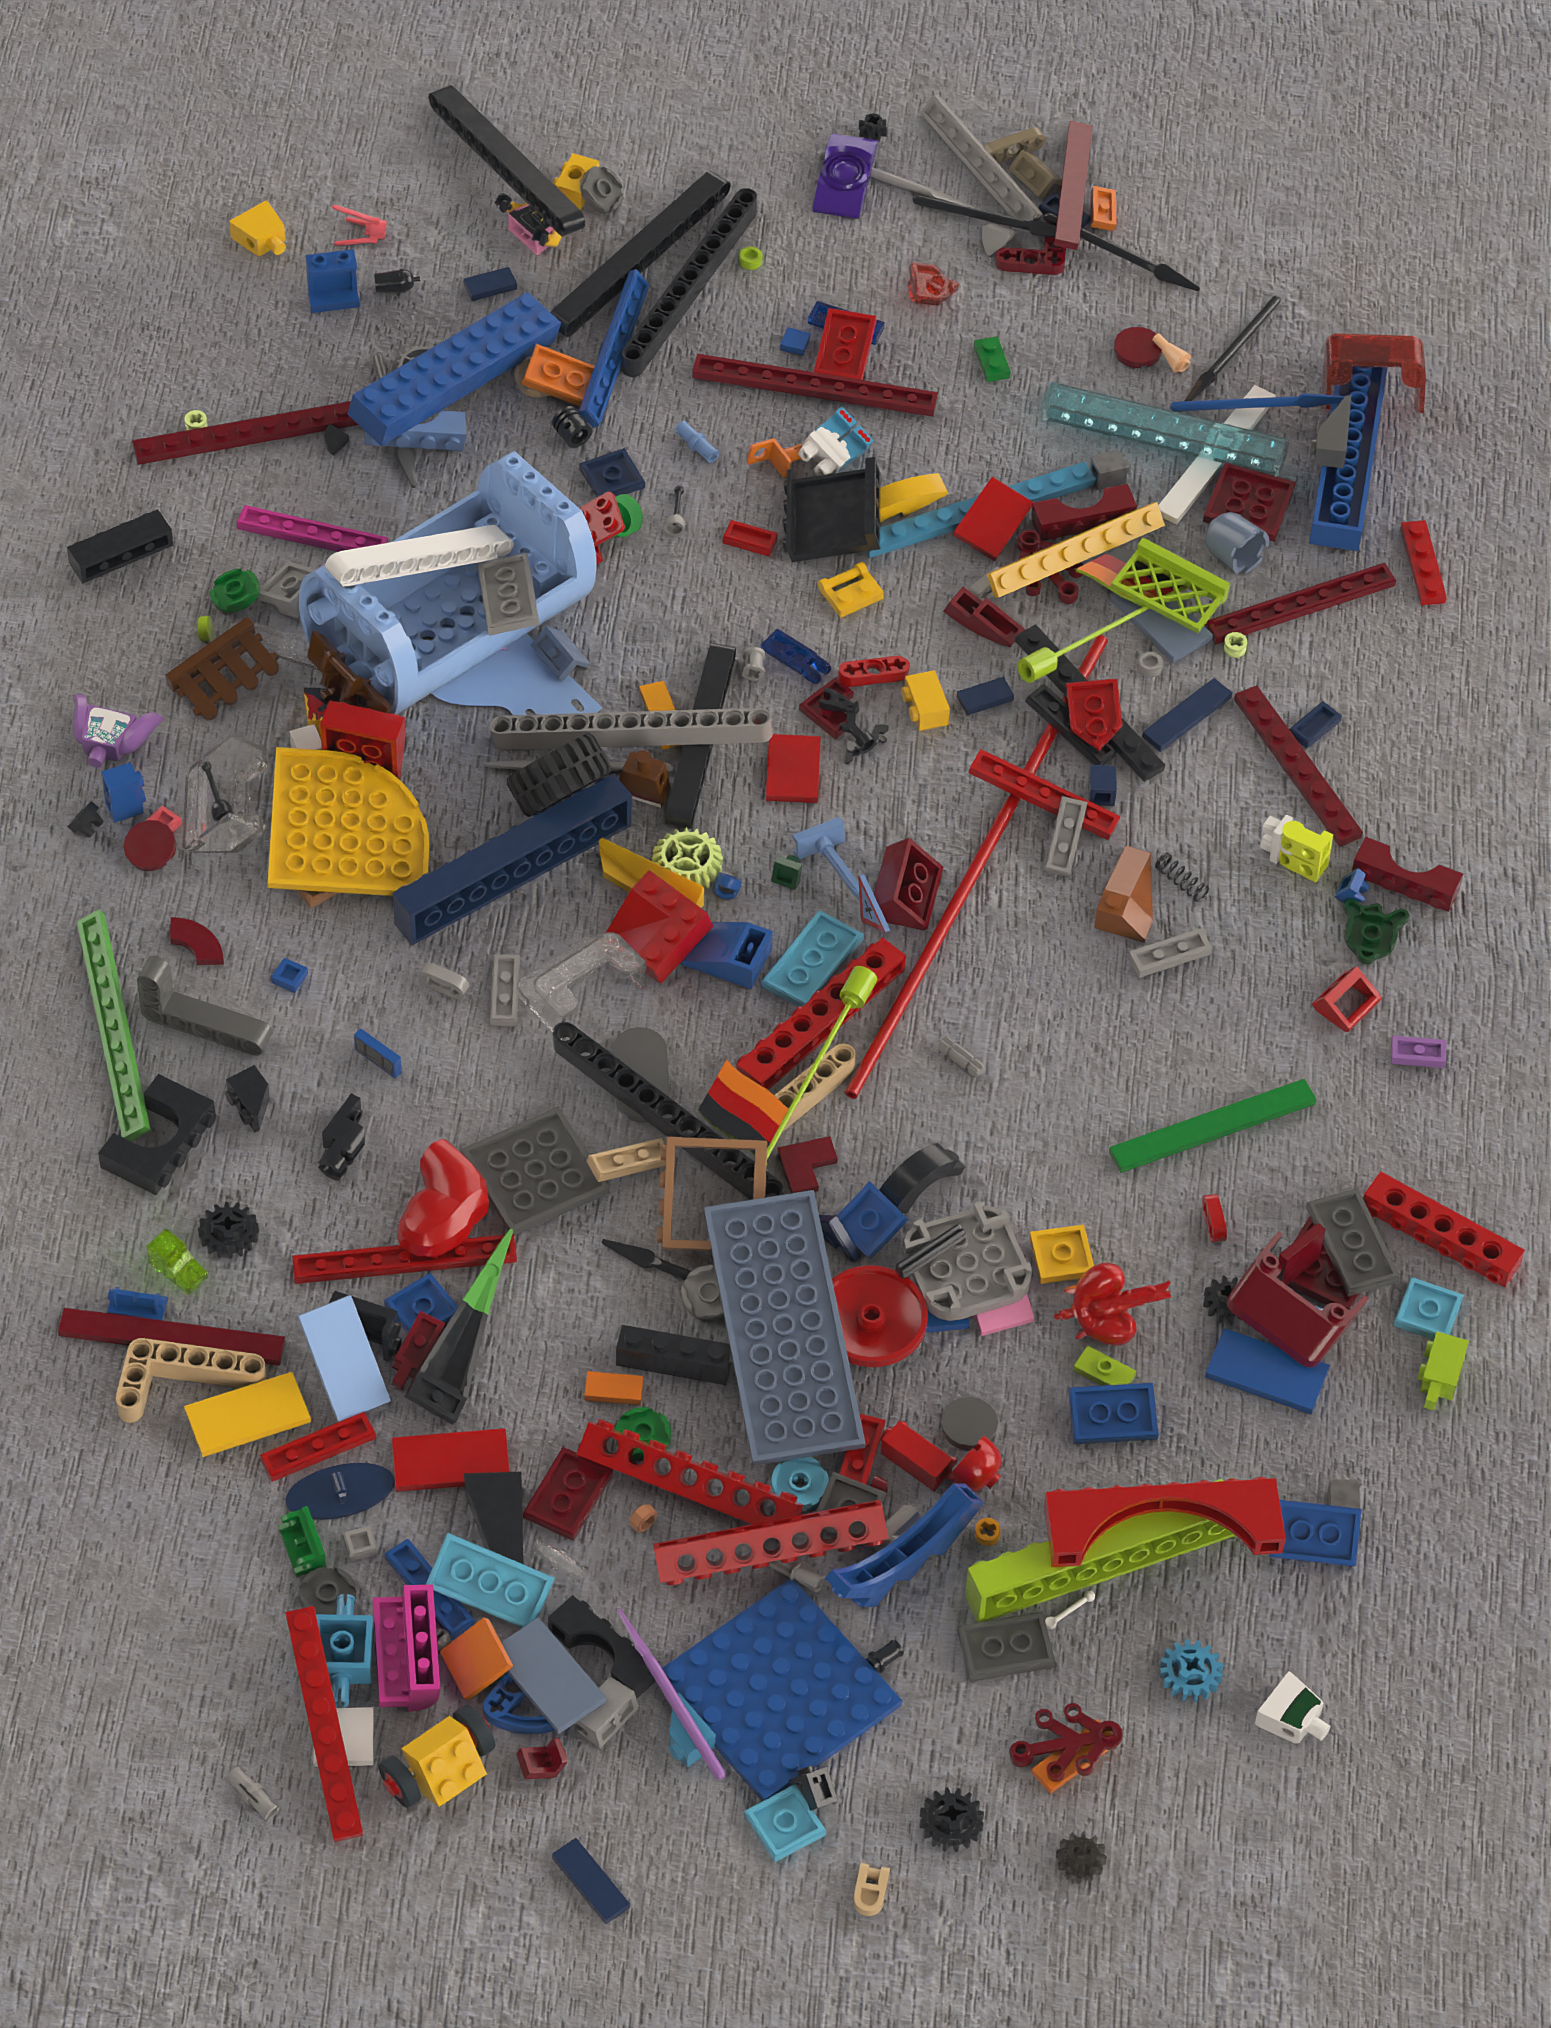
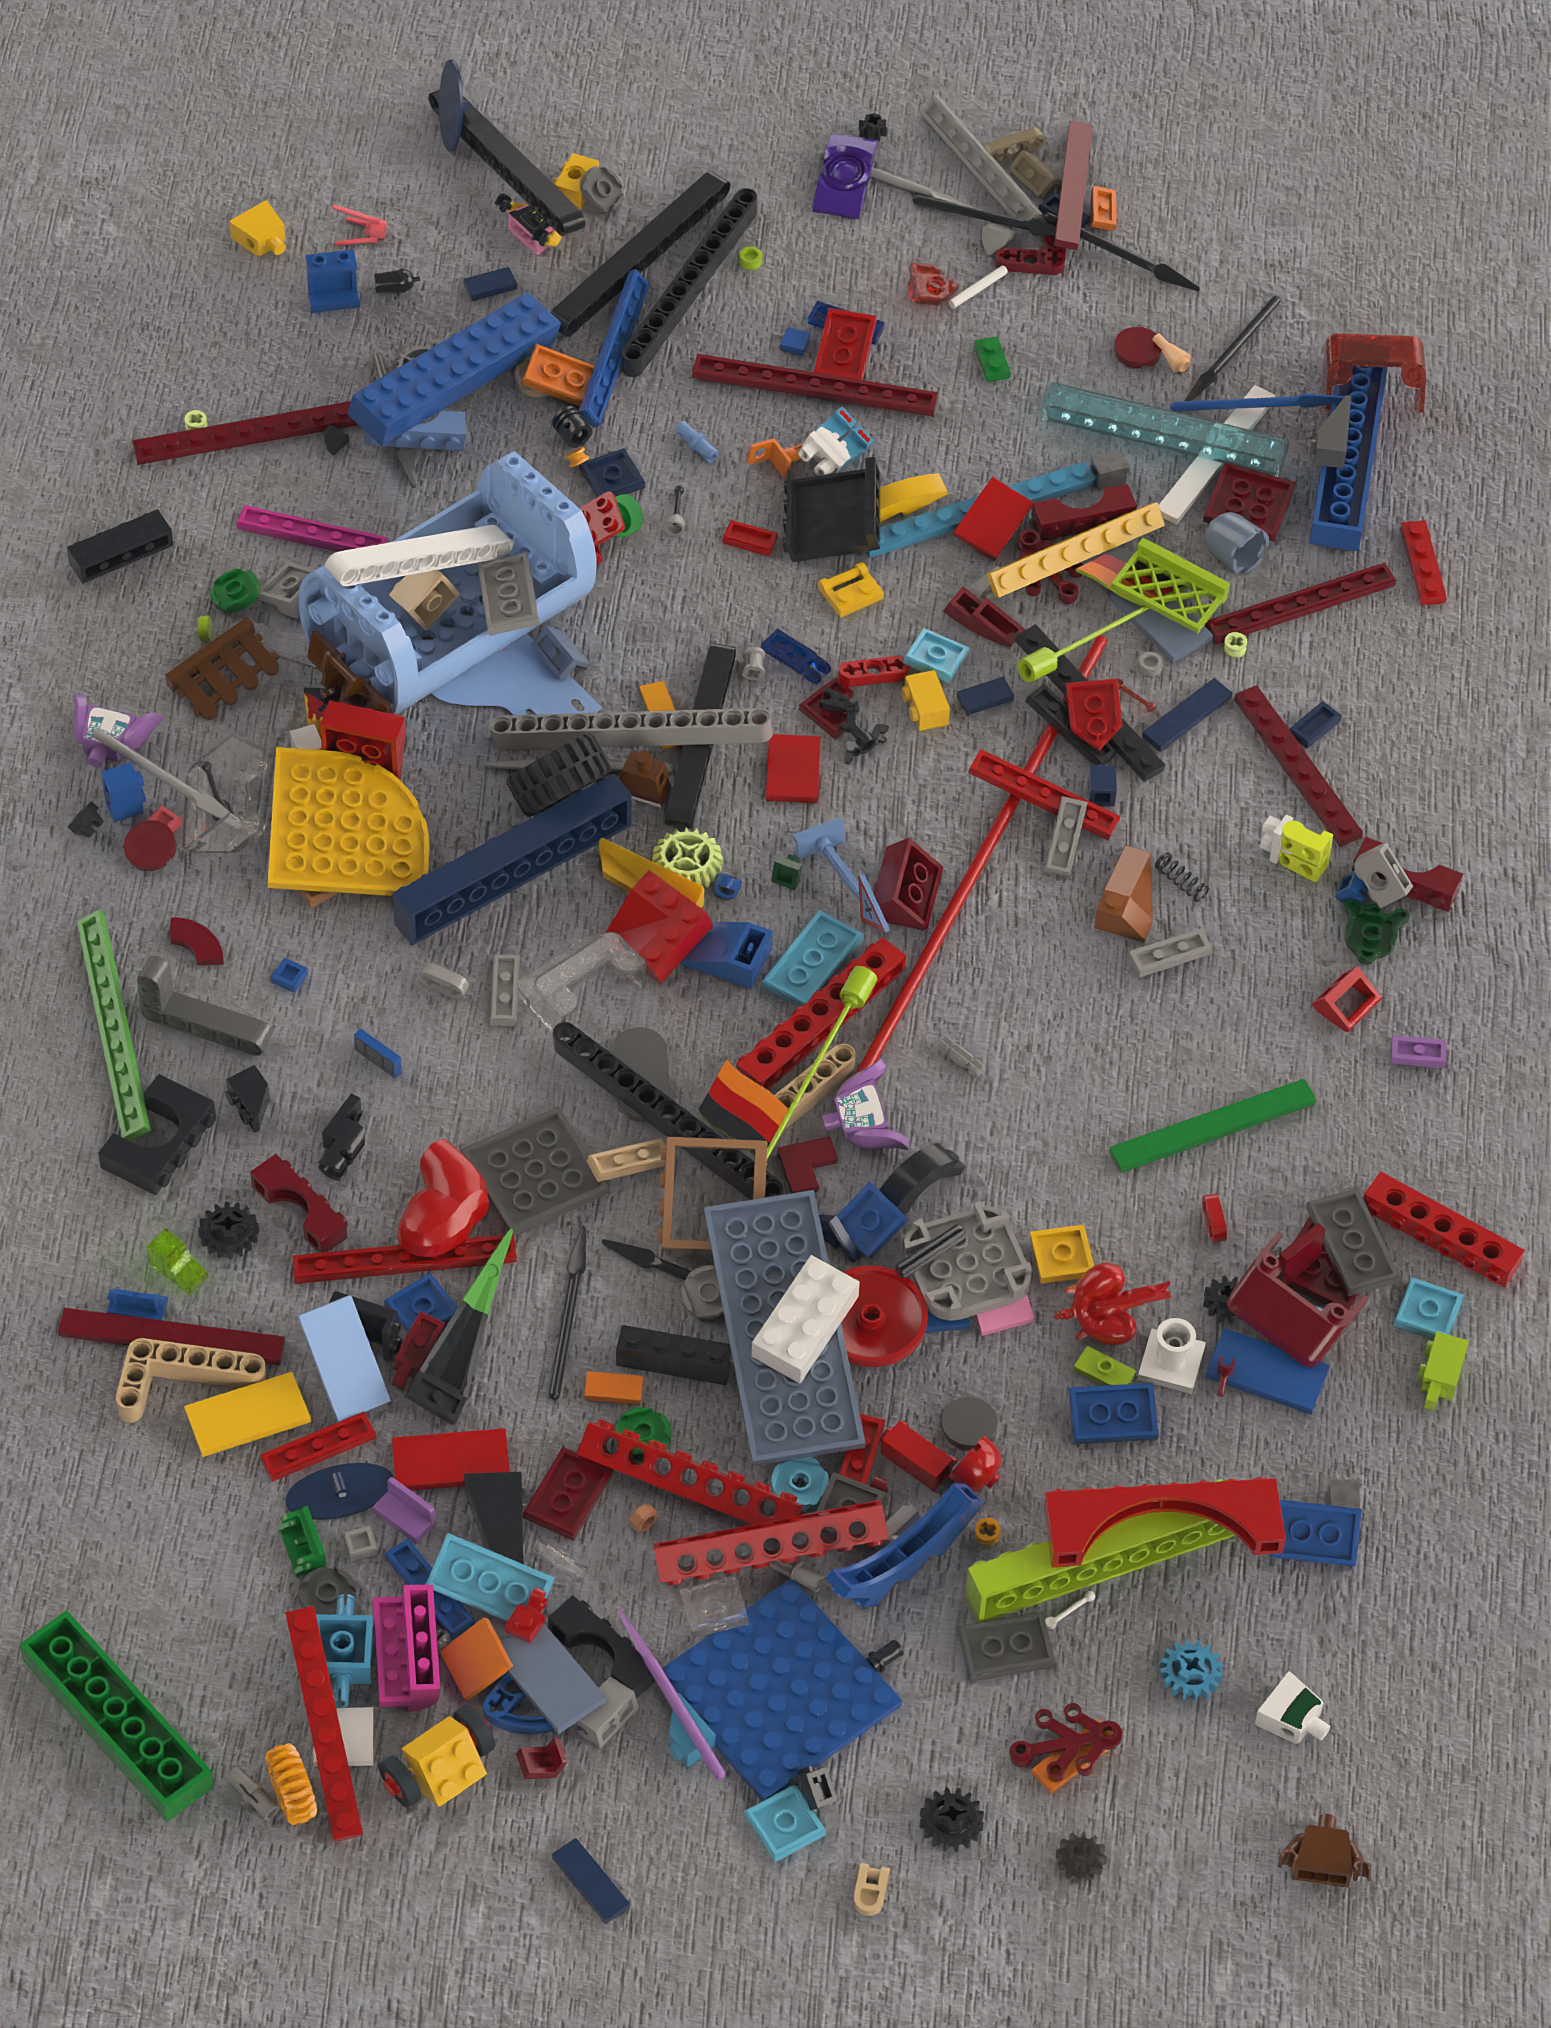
none -> green brick [19,1610,214,1822]
none -> light grey piece [92,729,242,827]
none -> dark red arch [250,1154,348,1253]
none -> light orange gear [265,1743,317,1825]
none -> medium lavender panel [373,1477,436,1544]
none -> tan brick [389,570,460,631]
none -> dark blue shield [439,59,470,152]
none -> red plate [504,1588,548,1644]
none -> black piece [549,1226,586,1400]
none -> light orange bush [564,447,589,468]
none -> clear tile [680,1575,749,1638]
none -> white brick [752,1255,860,1384]
none -> medium lavender torso [822,1058,909,1150]
none -> medium azure tile [903,628,970,683]
none -> white bar [948,265,1008,309]
none -> clear red hinge [1117,679,1156,712]
none -> white plant [1137,1318,1206,1394]
none -> dark red hand [1217,1356,1235,1397]
none -> reddish brown torso [1277,1814,1372,1888]
none -> light grey brick [1353,842,1413,908]

